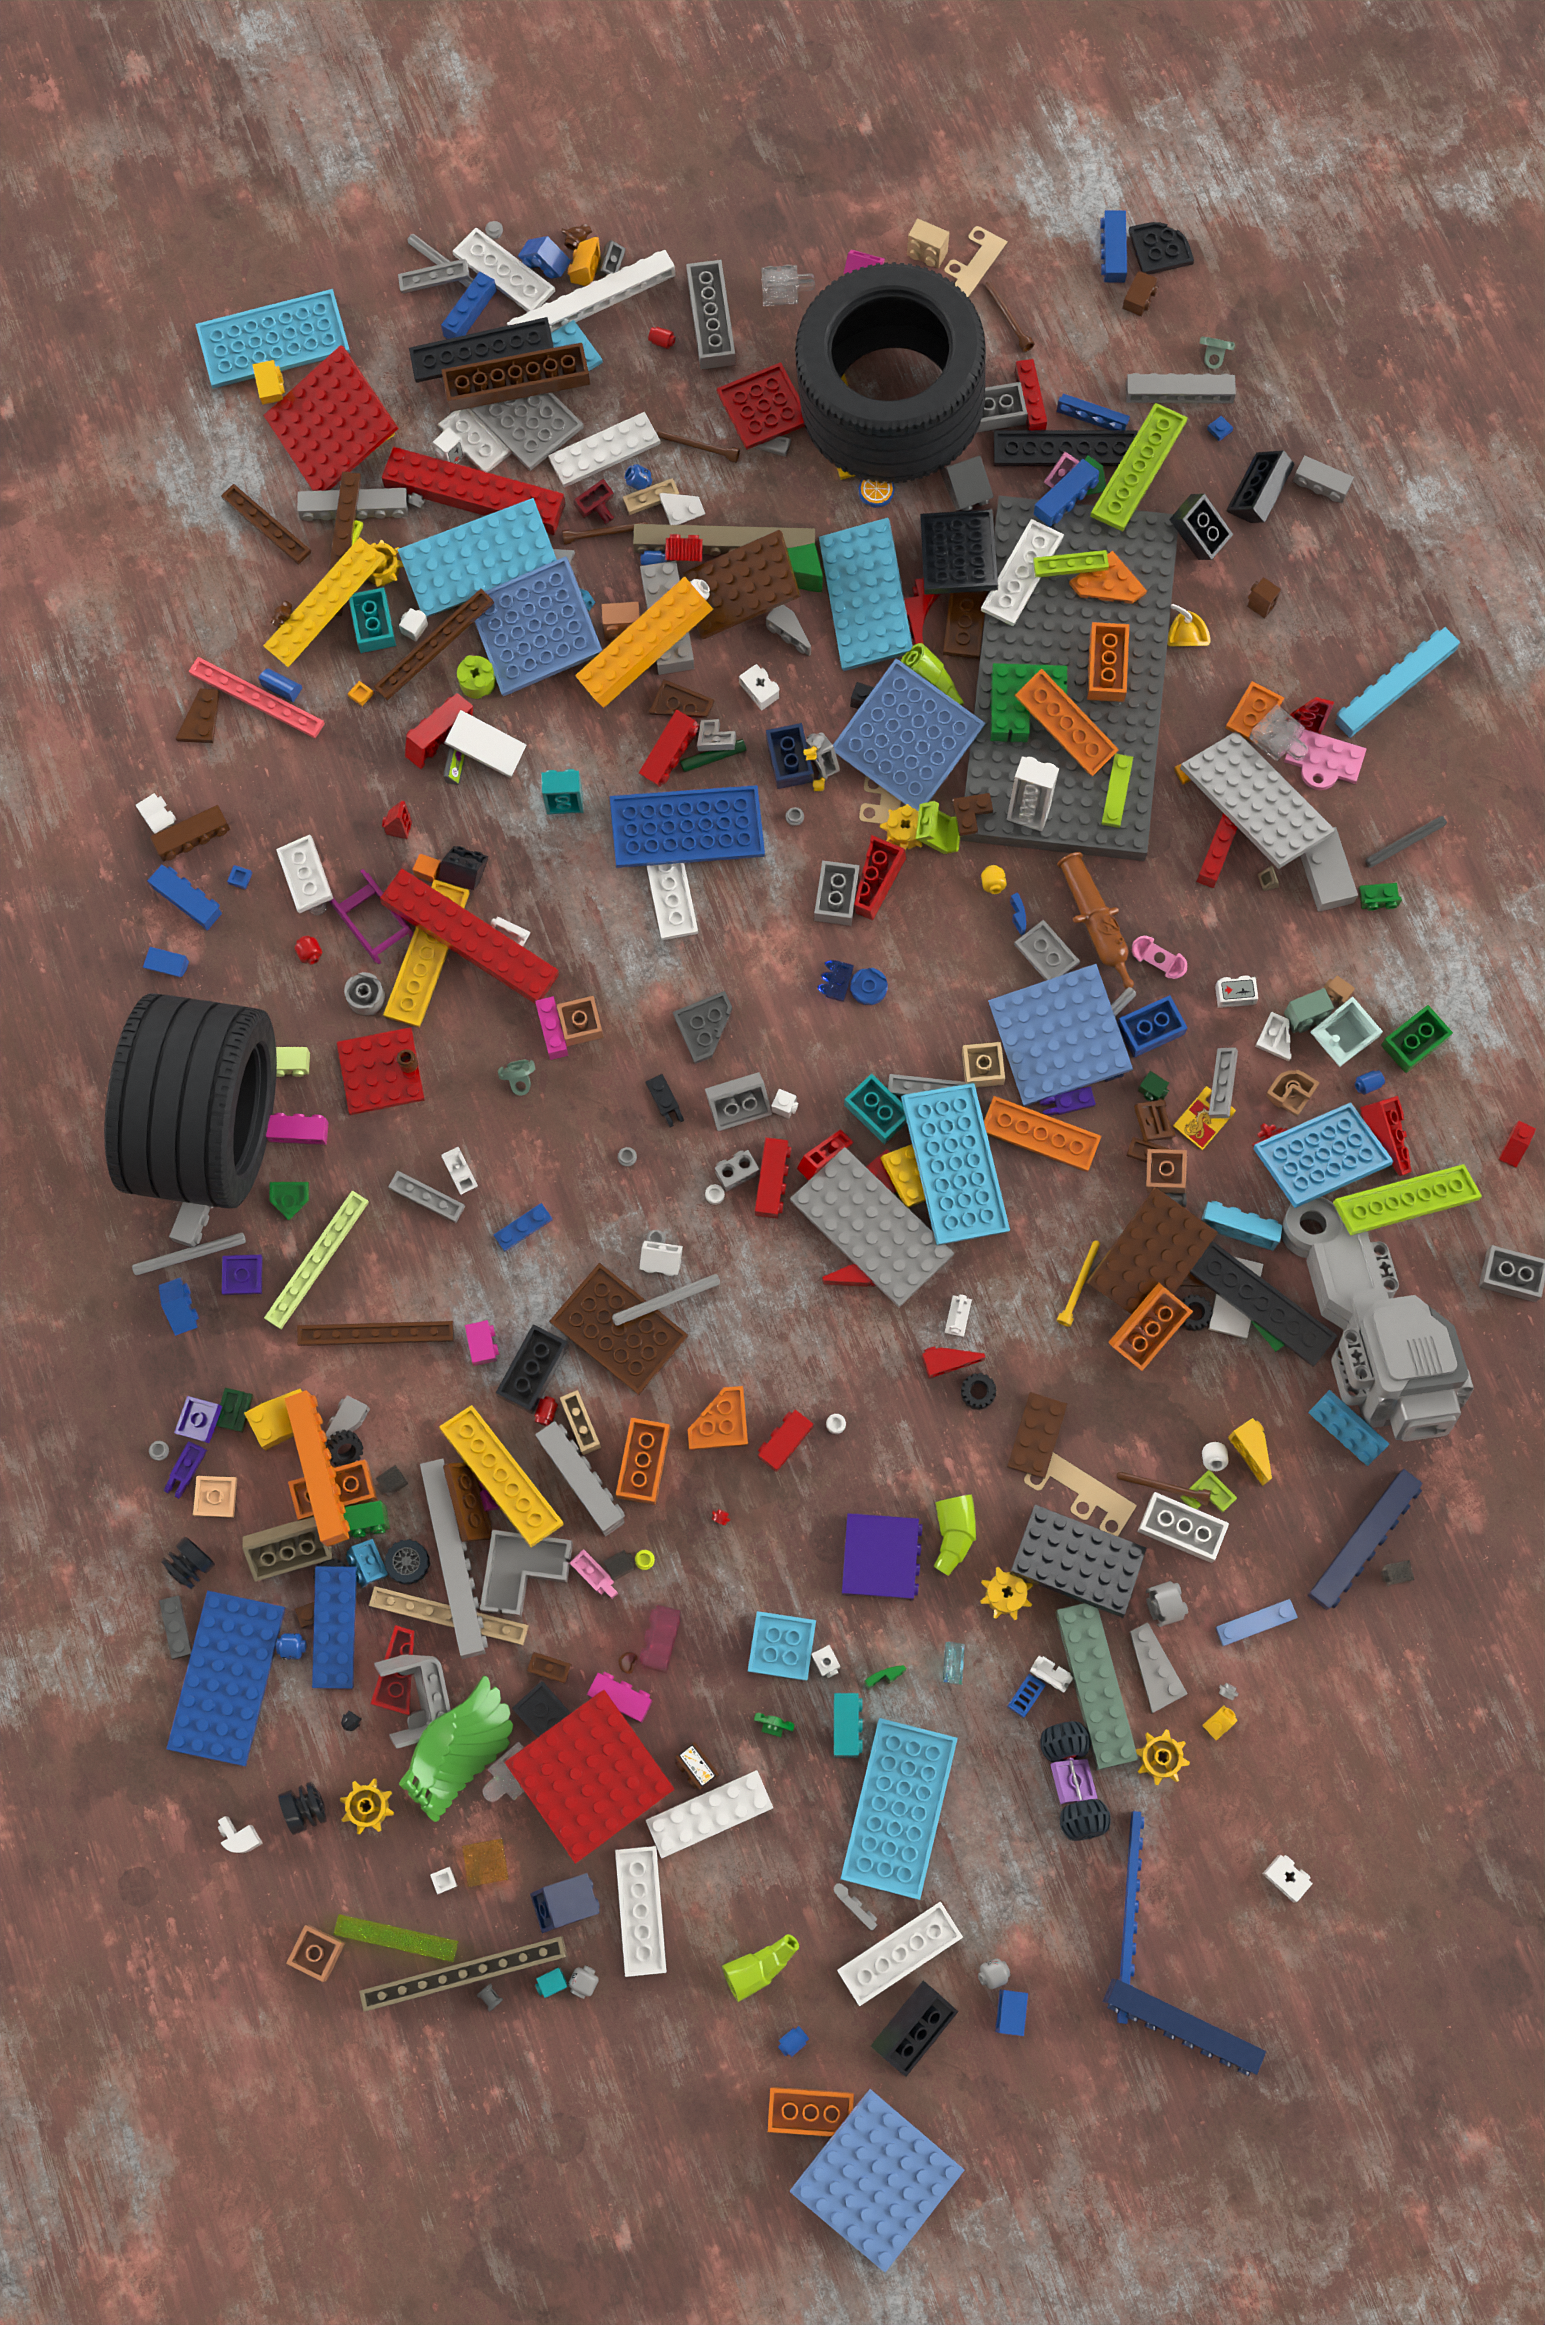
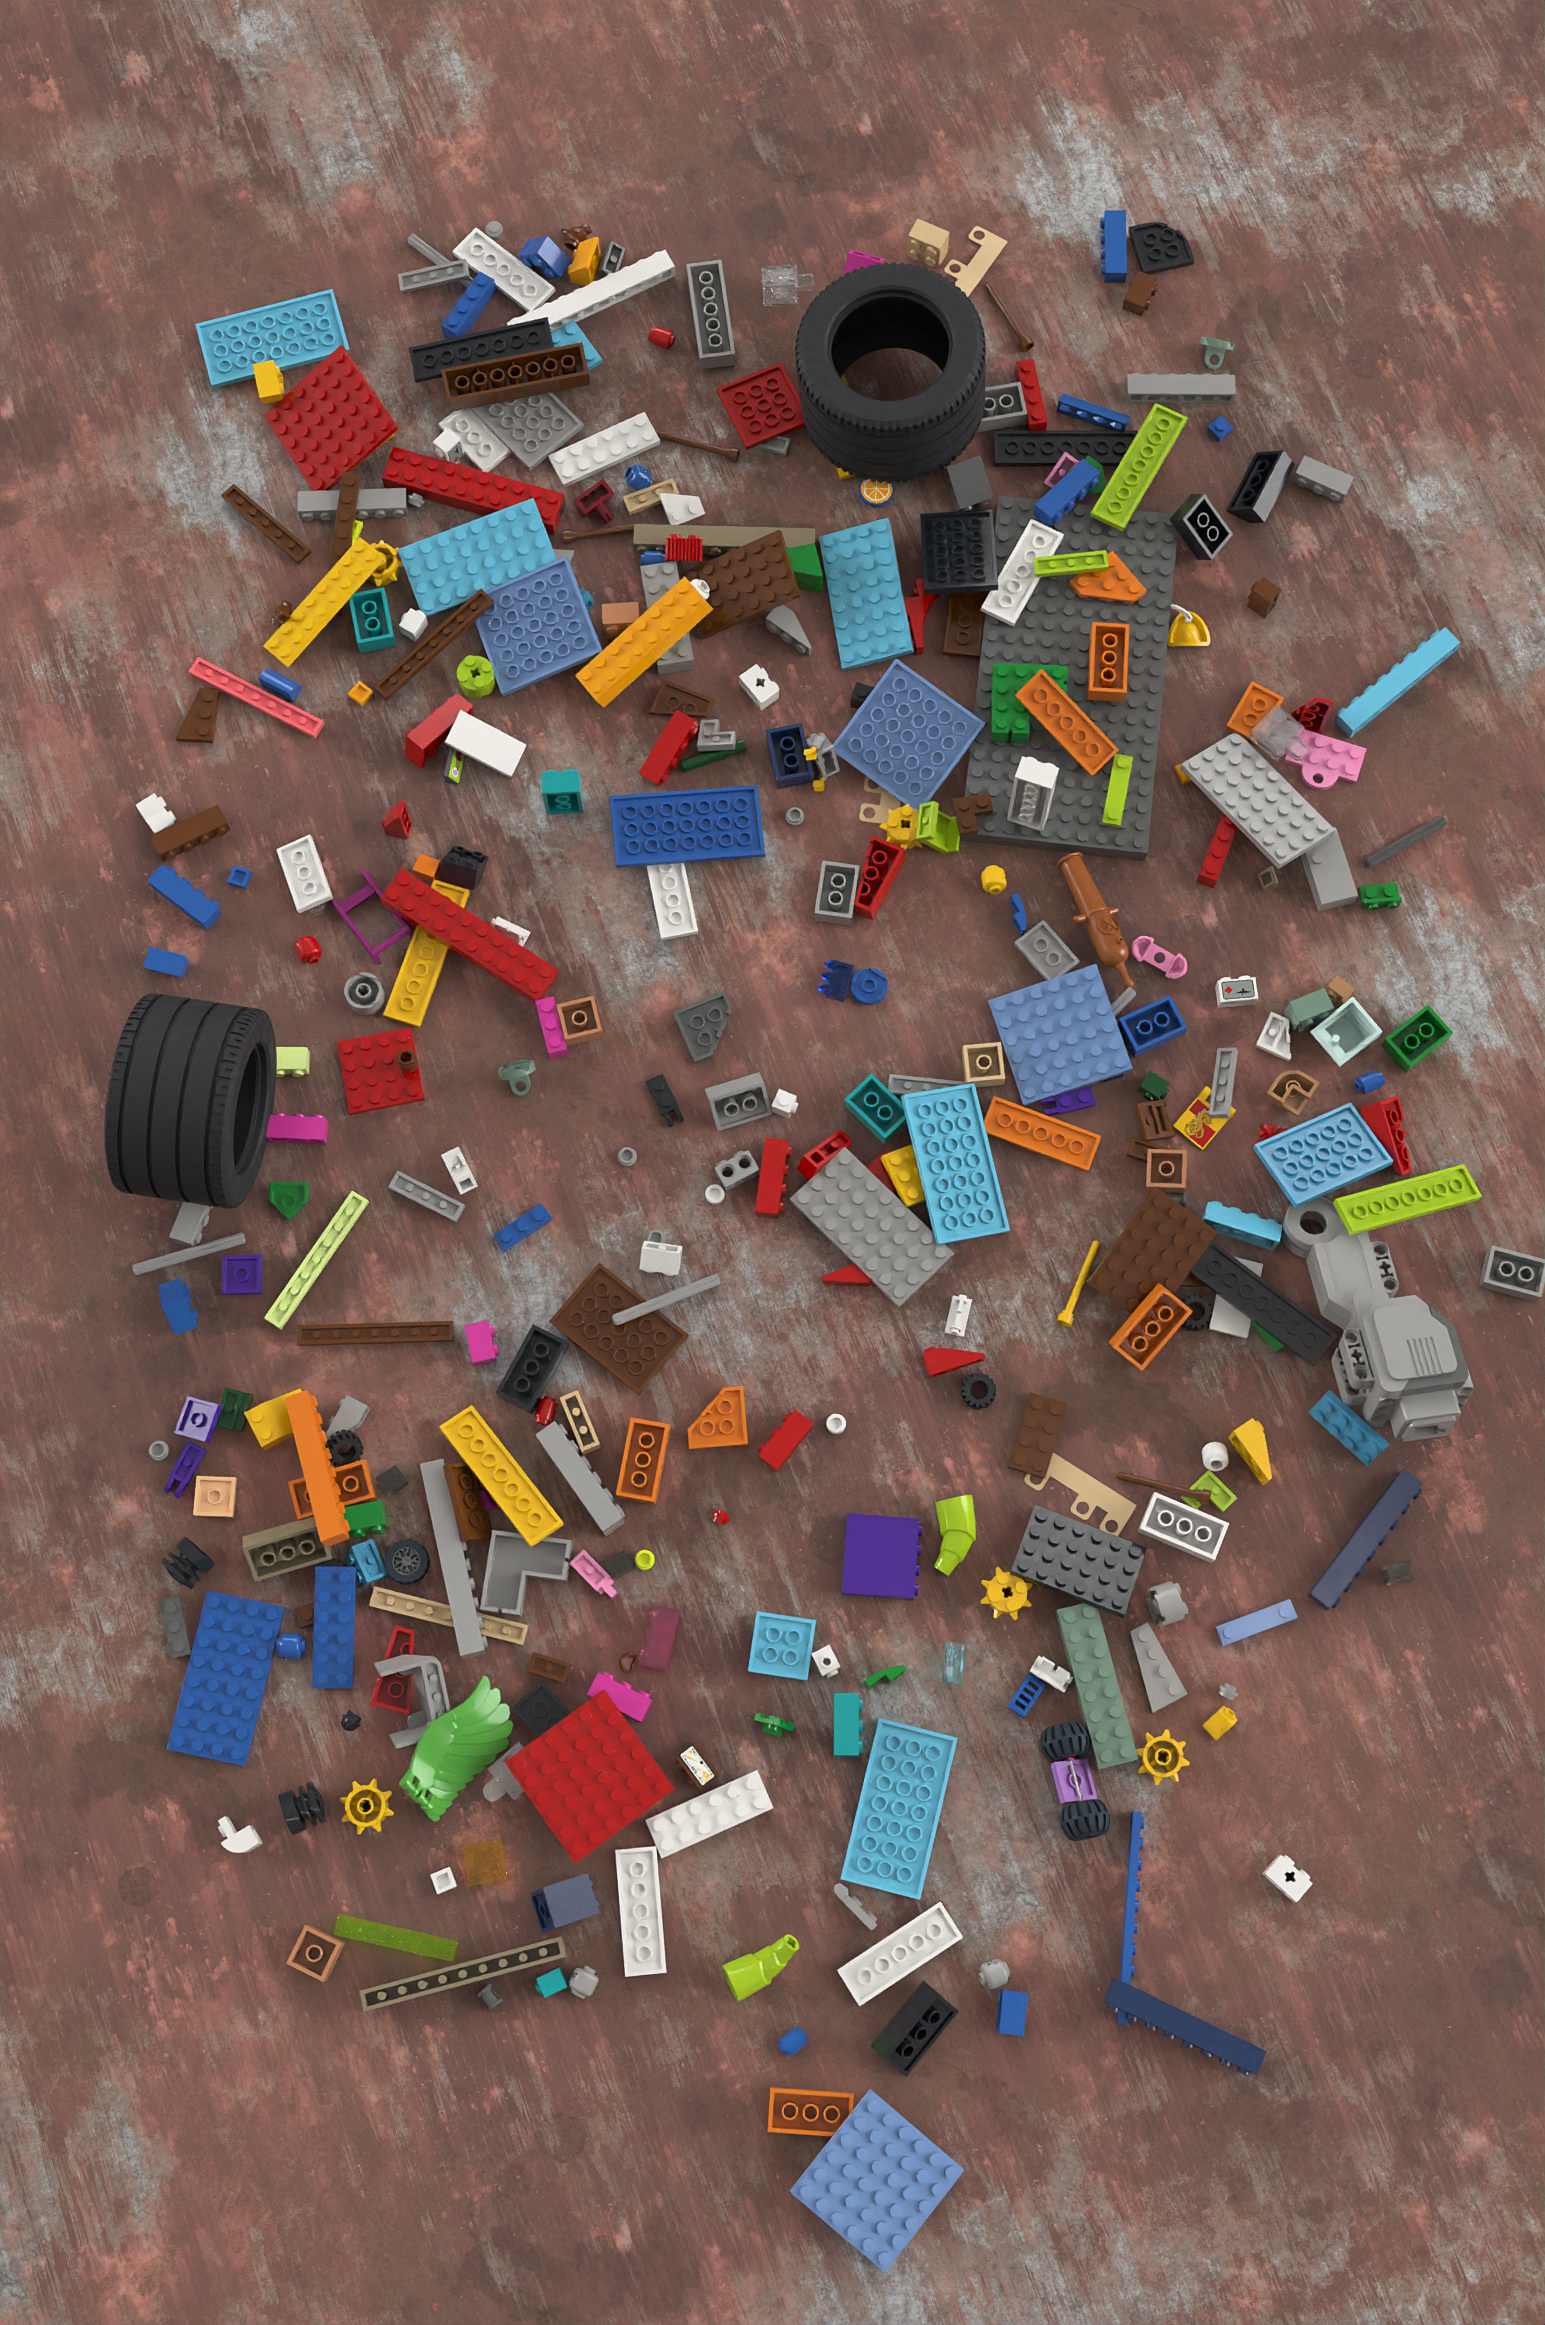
lime piece [901,643,964,706] -> none
red slope [1498,1121,1536,1168] -> none

